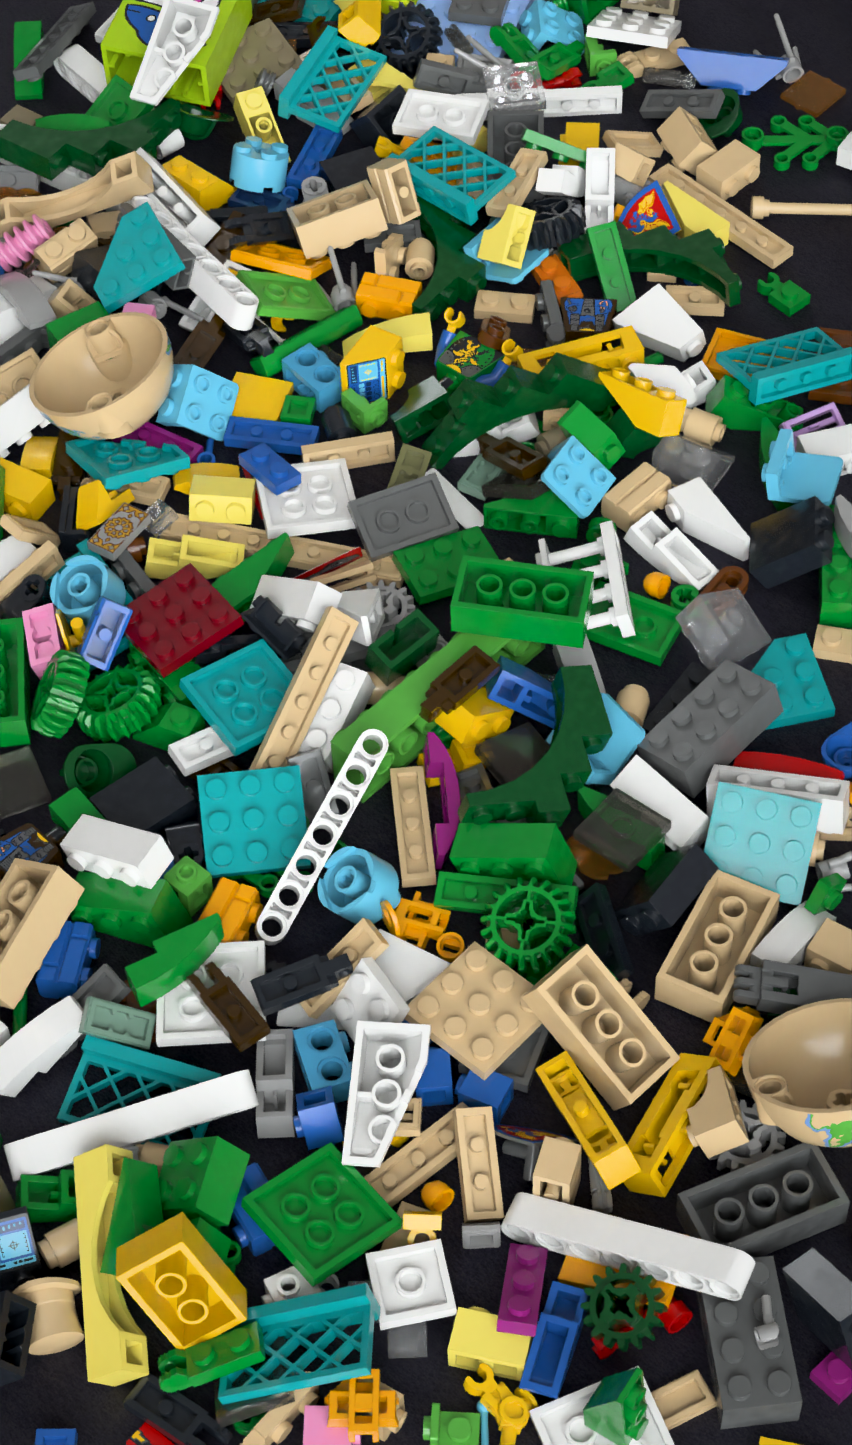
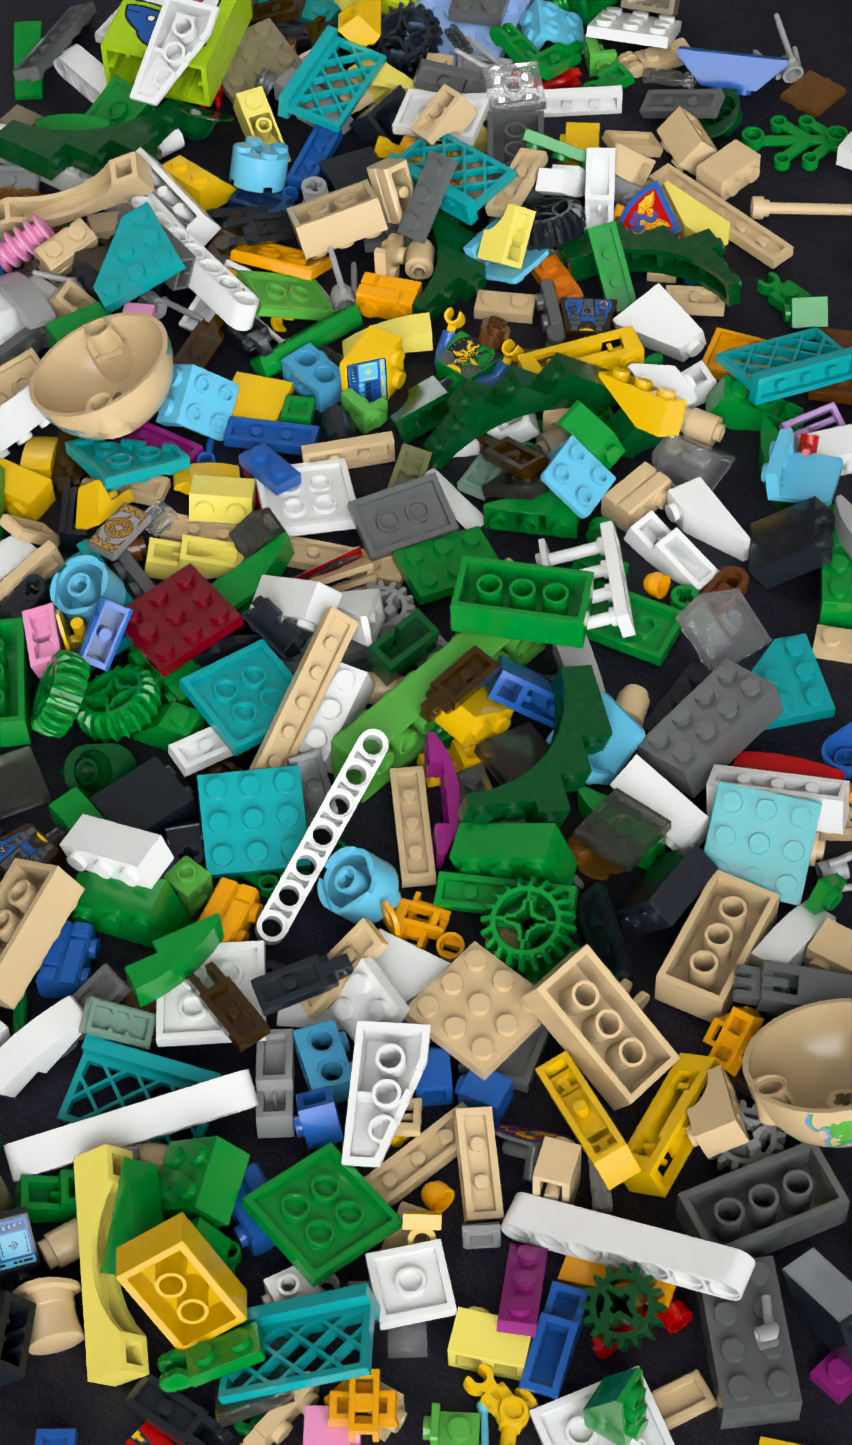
none -> clear smoke brick [228,507,287,558]
none -> dark grey plate [397,150,458,244]
none -> tan arch [409,84,478,146]
none -> brick [783,296,828,328]
none -> red hand [798,433,820,456]

